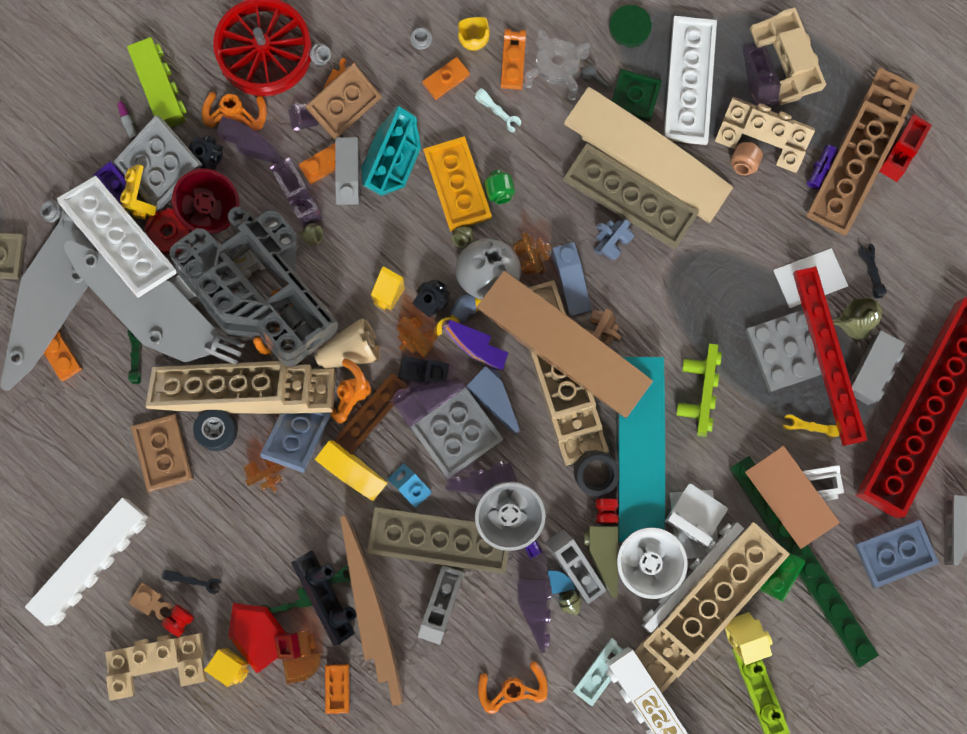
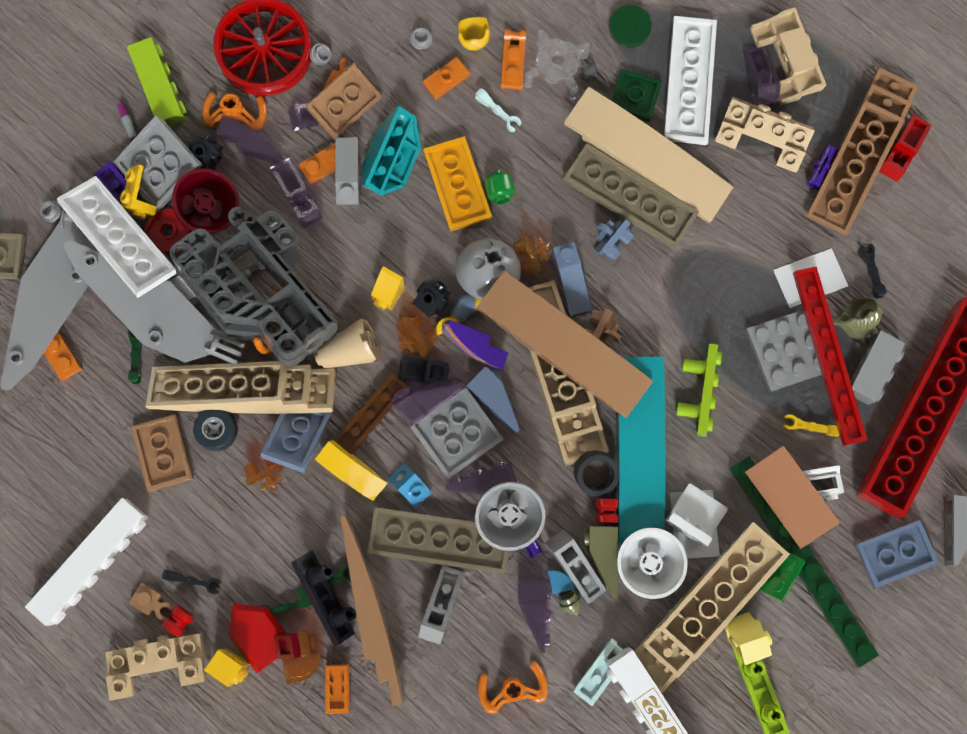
olive plate [299,223,323,246] -> none
orange piece [329,358,371,424] -> none
olive plate [452,226,474,249] -> none
white plate [641,522,744,633] -> none
nougat head [731,142,763,175] -> none

